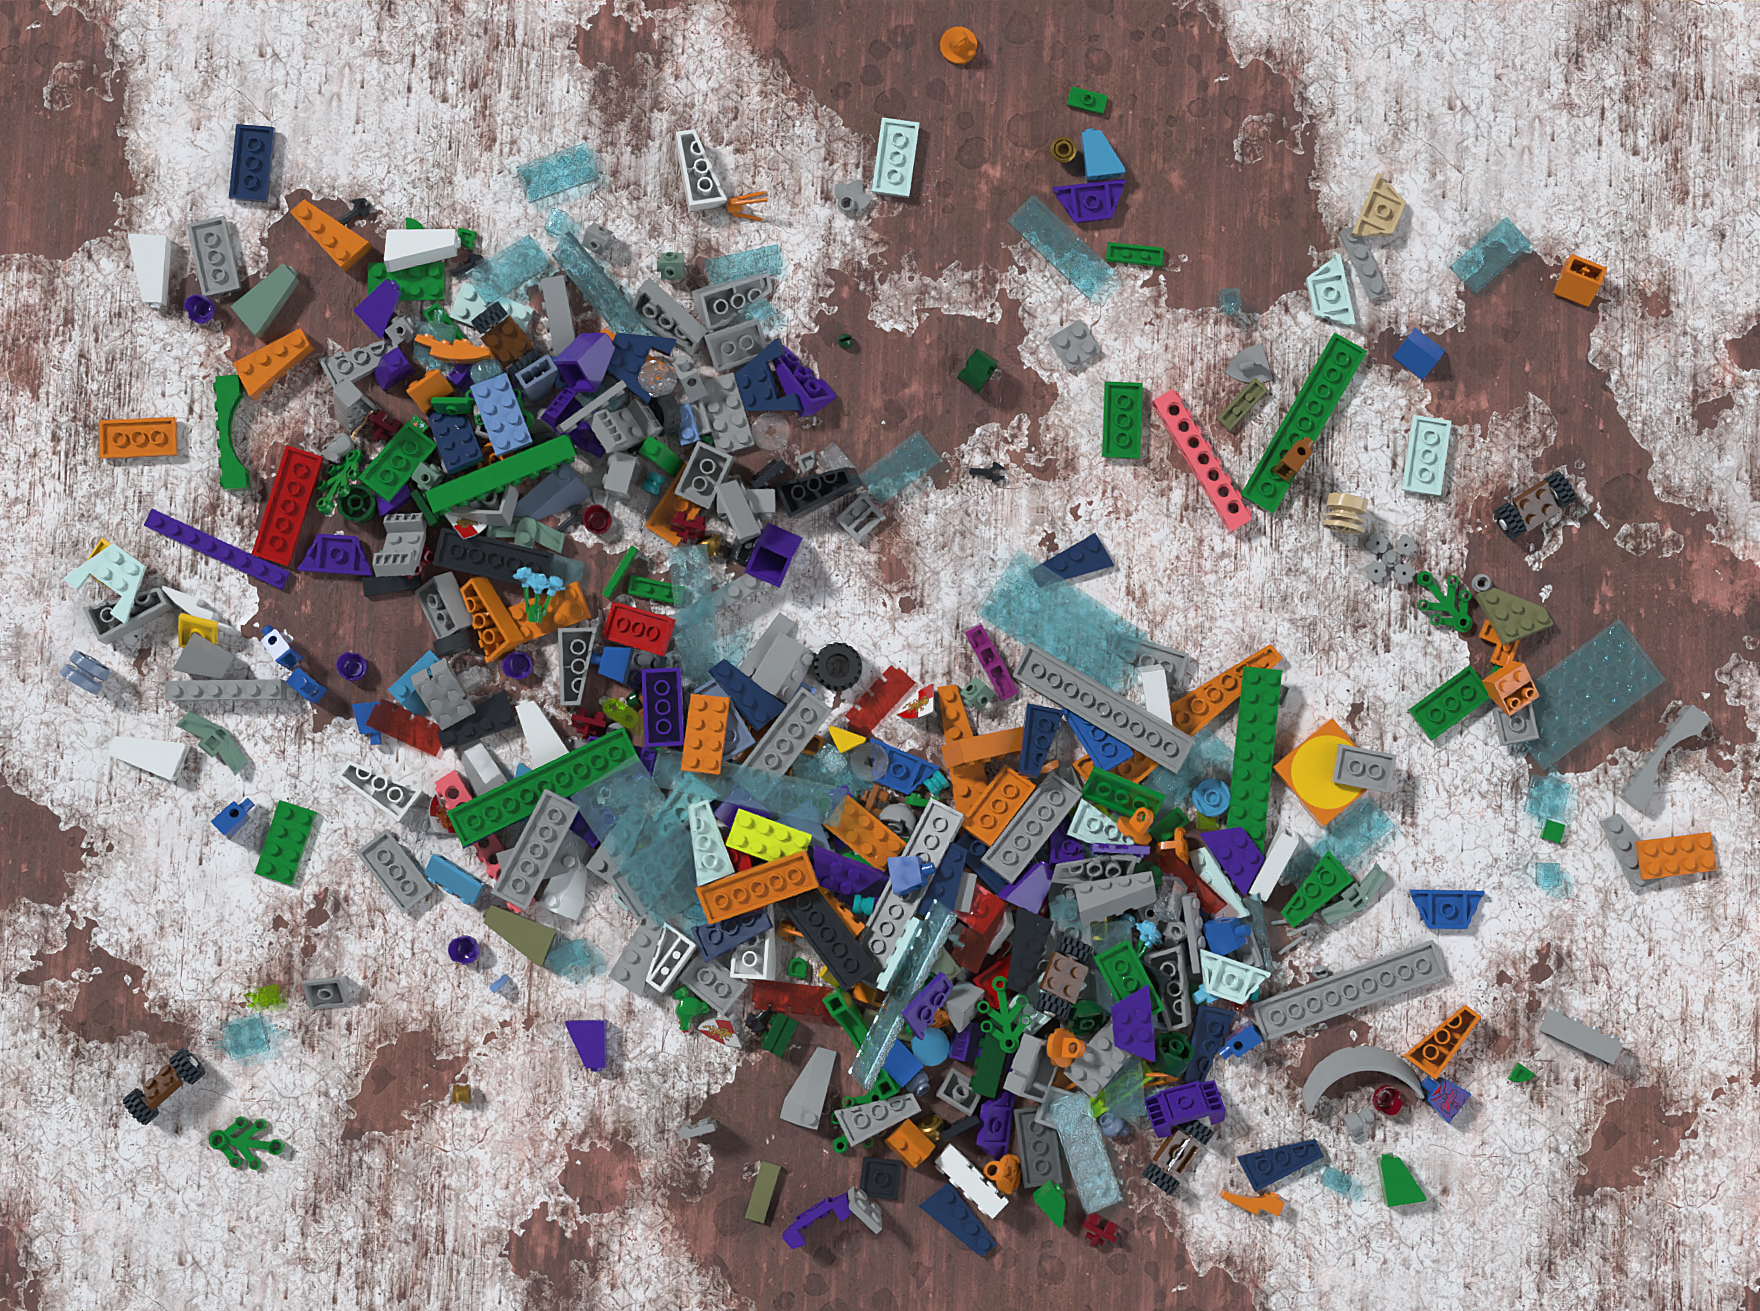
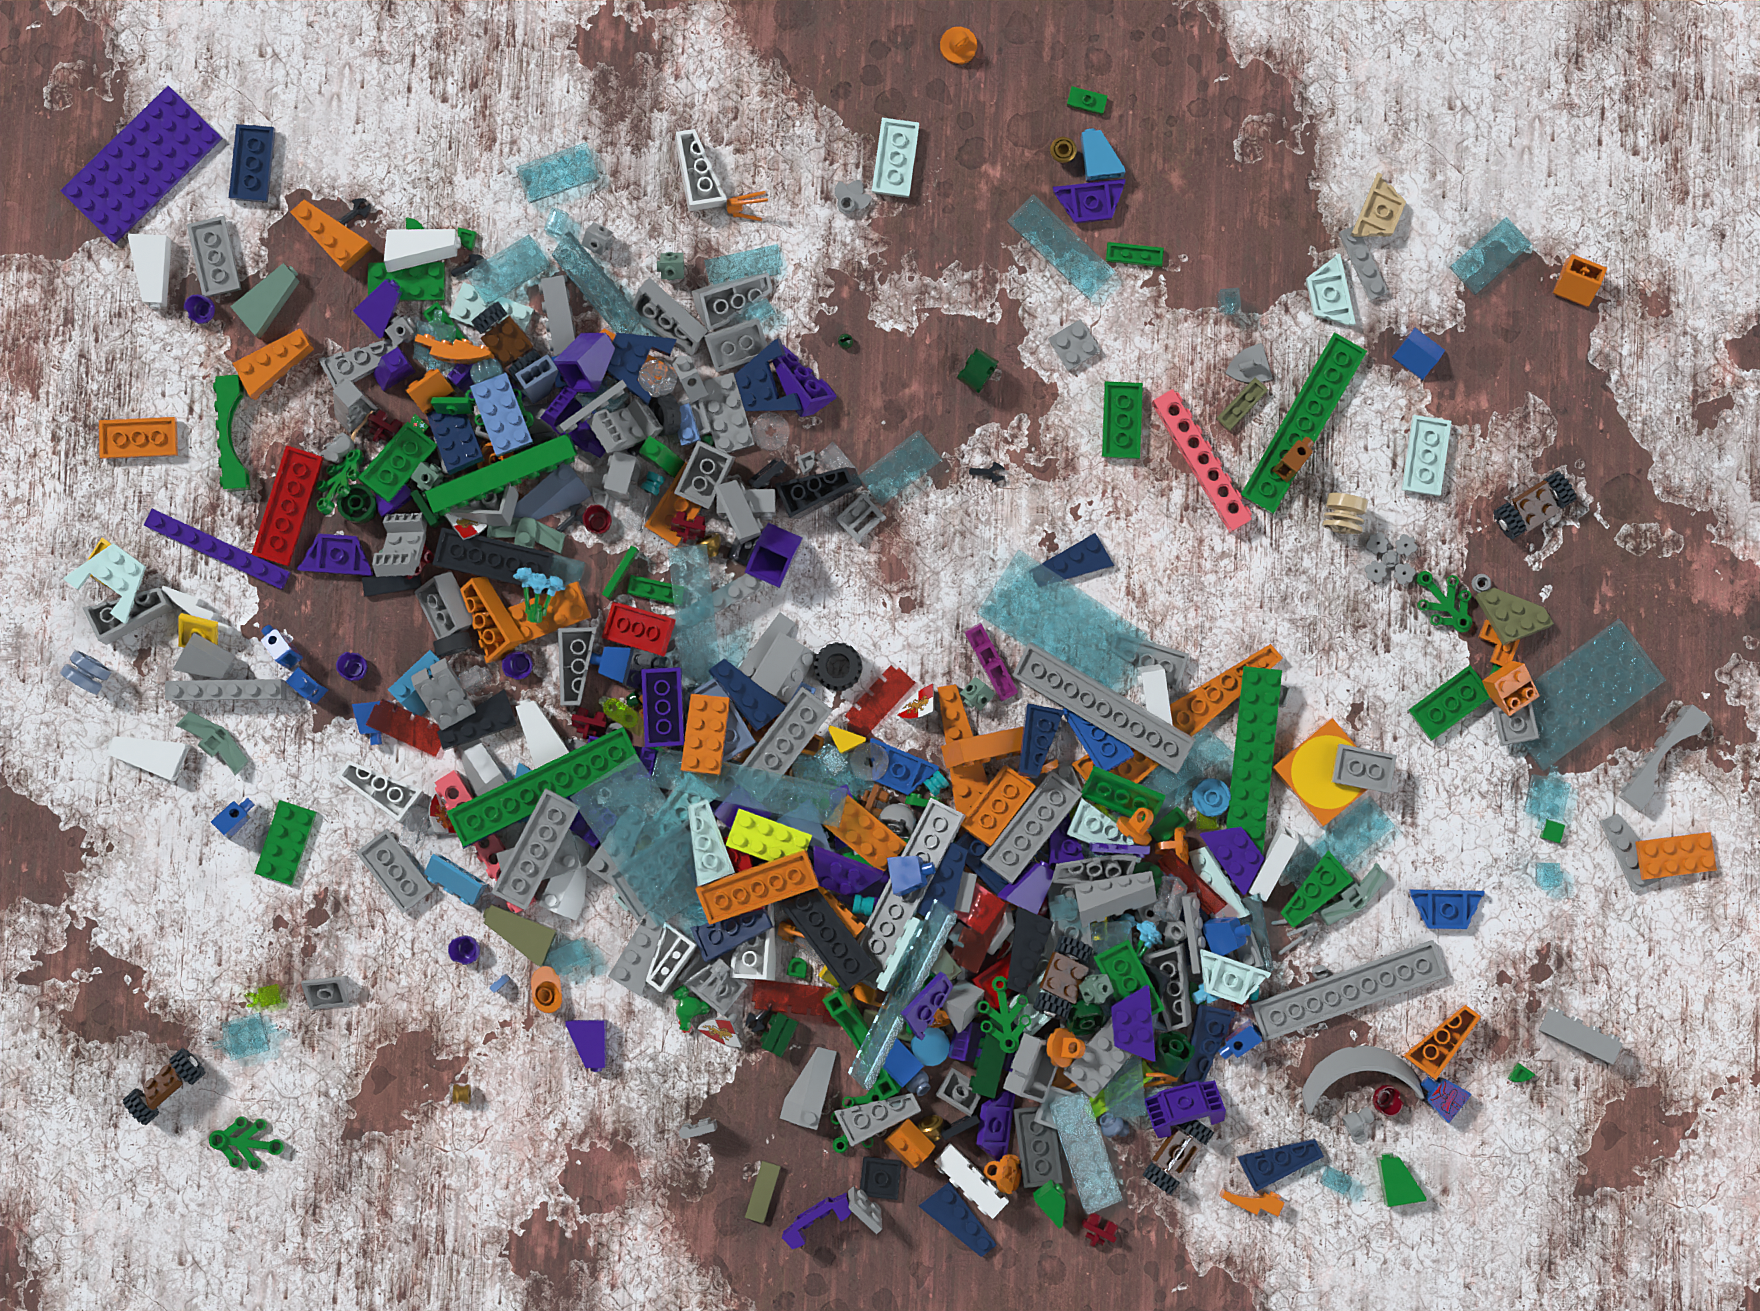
none -> dark purple plate [60,85,222,244]
none -> orange piece [531,966,562,1013]
none -> light grey plant [683,958,731,999]
none -> sand green brick [1079,974,1114,1005]

